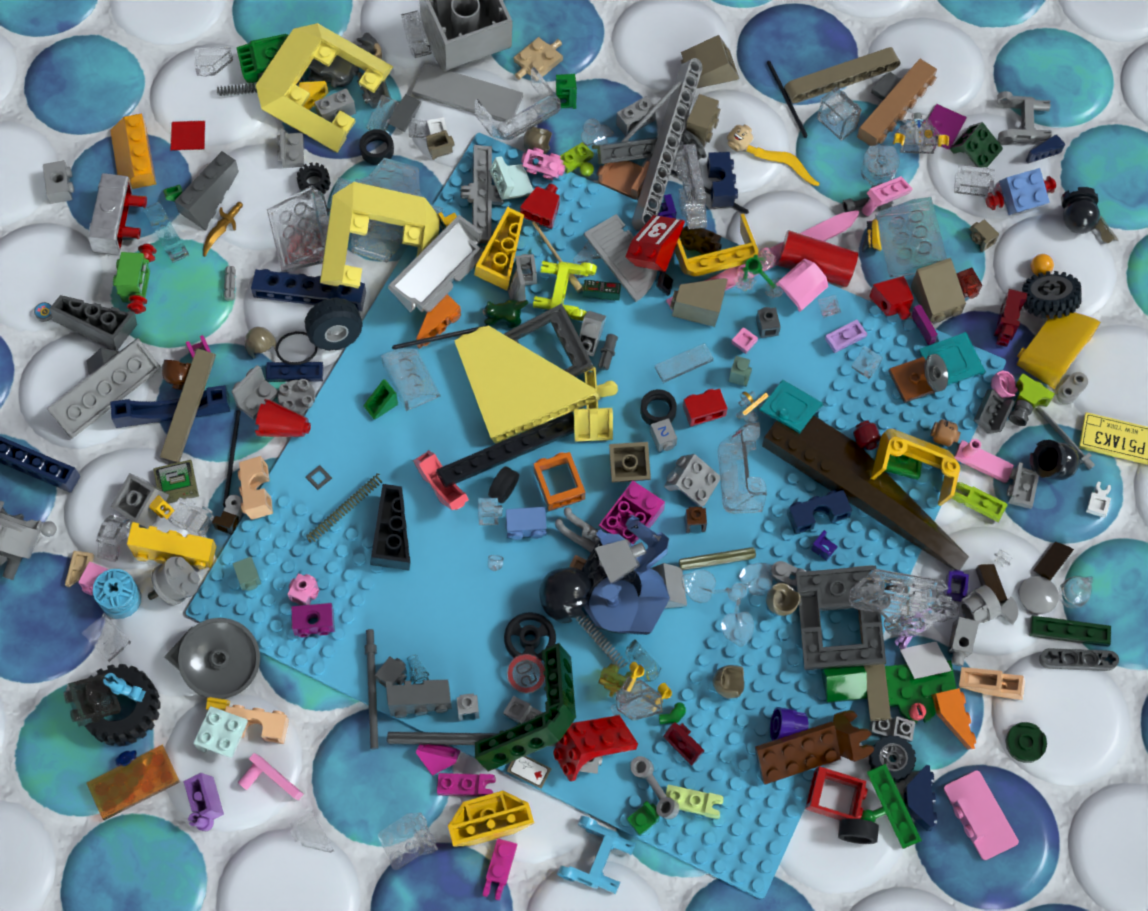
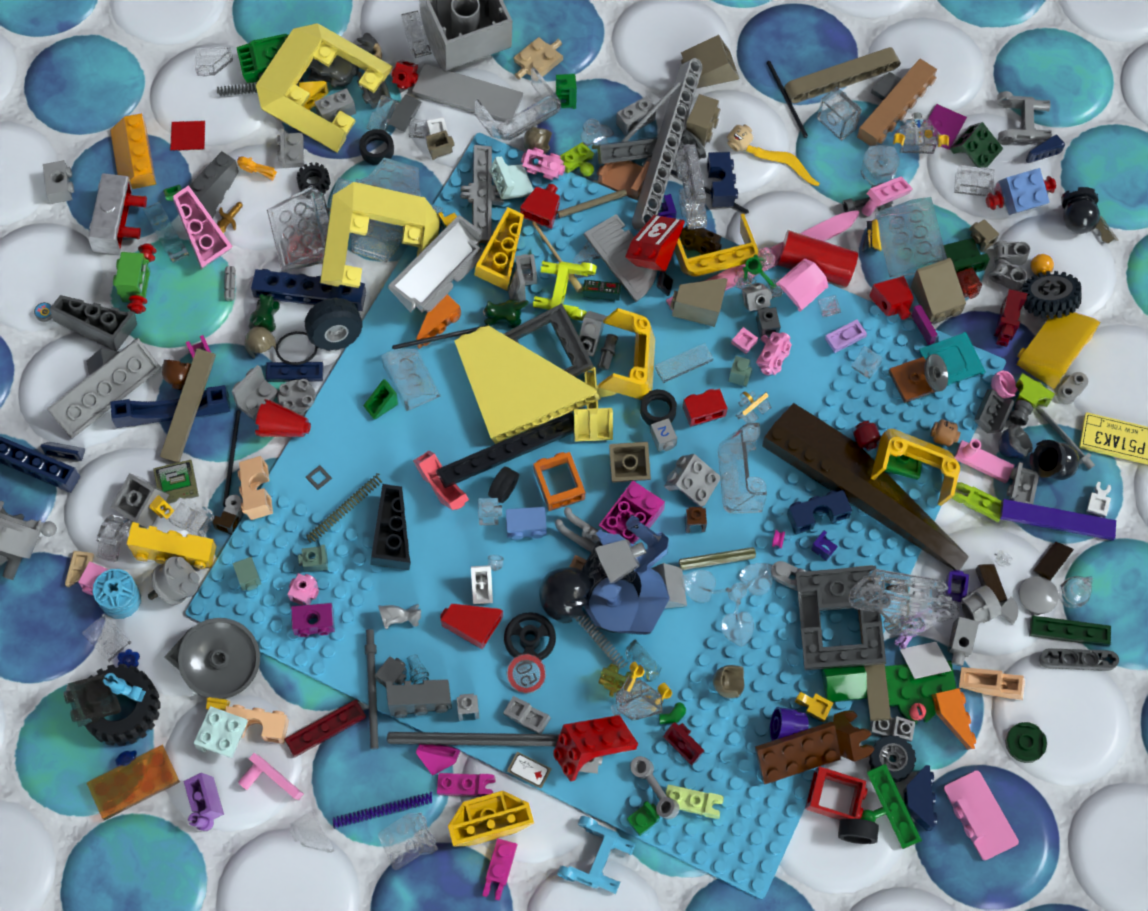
dark green brick [475,643,576,772] -> none
teal container [760,379,823,434] -> none
dark tan hair [766,583,801,616] -> none
none -> dark blue slope [40,442,85,461]
none -> clear blue plant [117,649,140,668]
none -> bright pink wedge [173,185,233,270]
none -> light orange piece [237,156,277,181]
none -> dark green animal [248,294,280,332]
none -> dark red tile [284,699,367,758]
none -> sand green brick [298,545,328,572]
none -> dark purple piece [333,791,432,829]
none -> light grey animal [378,604,421,629]
none -> red brick [392,60,418,89]
none -> red slope [440,604,503,650]
none -> white slope [471,565,493,604]
none -> dark tan bar [557,189,627,218]
none -> yellow windscreen [598,308,655,400]
none -> light grey brick [742,283,772,311]
none -> bright pink brick [756,332,792,376]
none -> dark pink bush [772,530,785,549]
none -> yellow plate [795,692,833,722]
none -> dark green bracket [939,238,990,277]
none -> light grey piece [989,259,1027,291]
none -> light grey piece [994,241,1030,265]
none -> hair [998,425,1033,459]
none -> dark purple tile [1000,499,1117,540]

